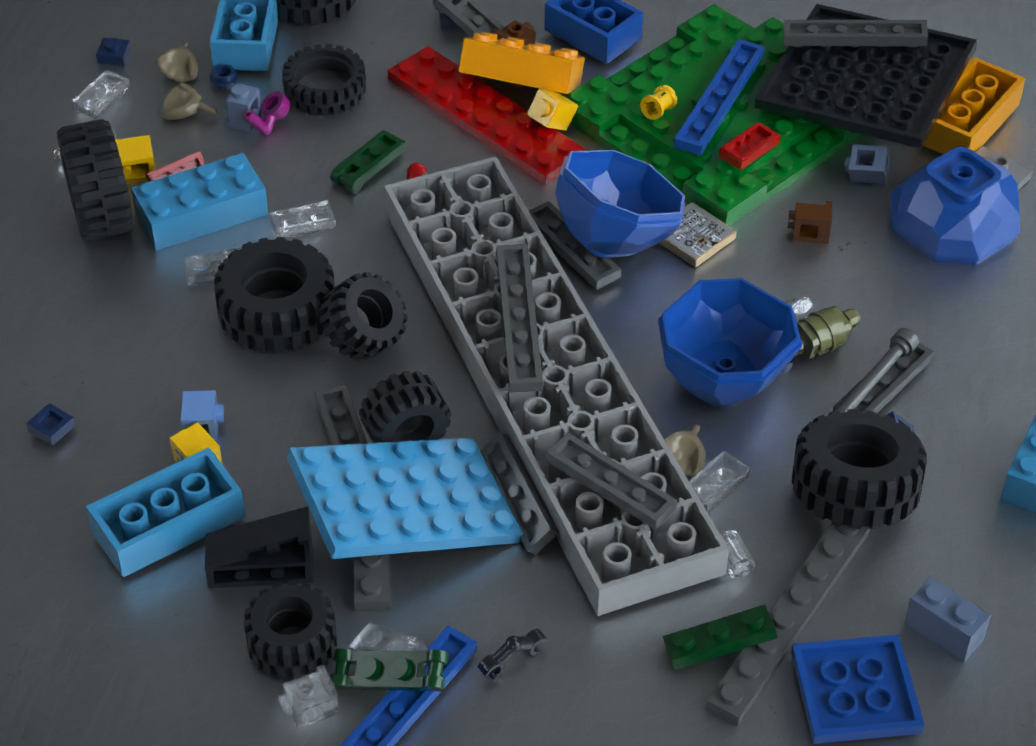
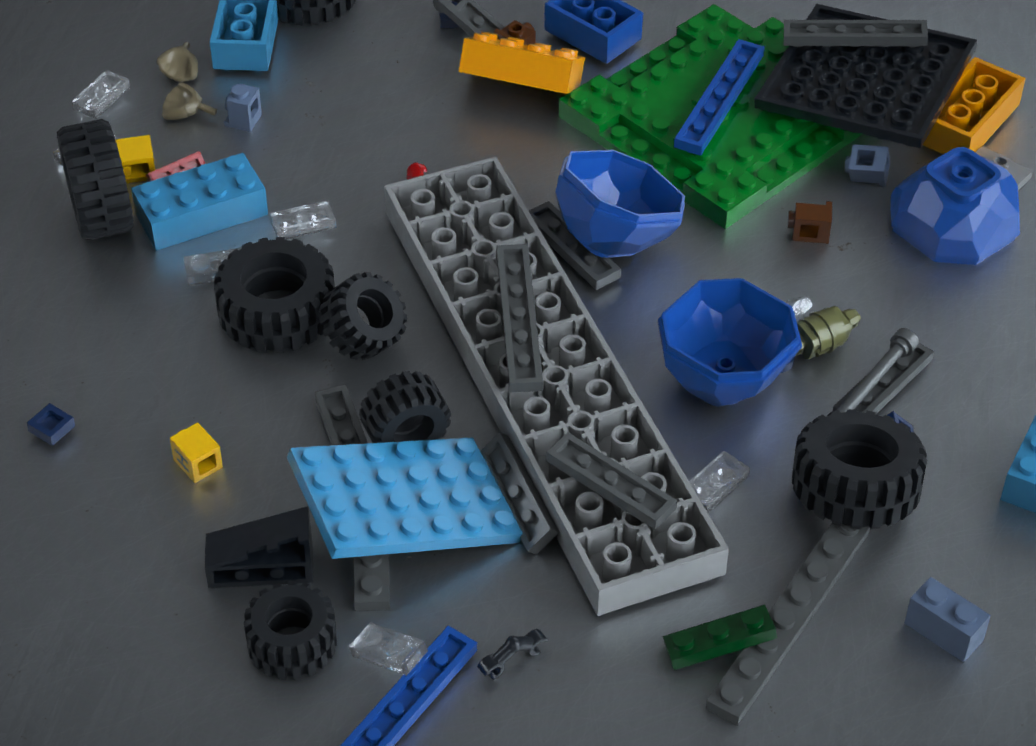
dark azure brick [86,448,246,578] -> none
dark blue plate [96,38,131,66] -> none
medium blue brick [180,390,224,442] -> none
dark blue plate [209,64,238,90] -> none
magenta plate [243,91,290,136] -> none
clear brick [279,664,339,729] -> none
black tyre [282,44,366,116] -> none
plate [329,649,449,691] -> none
dark green plate [330,130,406,194] -> none
red plate [387,46,586,185] -> none
yellow brick [527,89,579,131] -> none
yellow bush [640,85,677,120] -> none
tile [659,202,737,268] -> none
dark tan piece [664,424,706,477] -> none
red plate [719,122,781,170] -> none
clear piece [721,530,756,578] -> none
blue plate [791,634,925,744] -> none

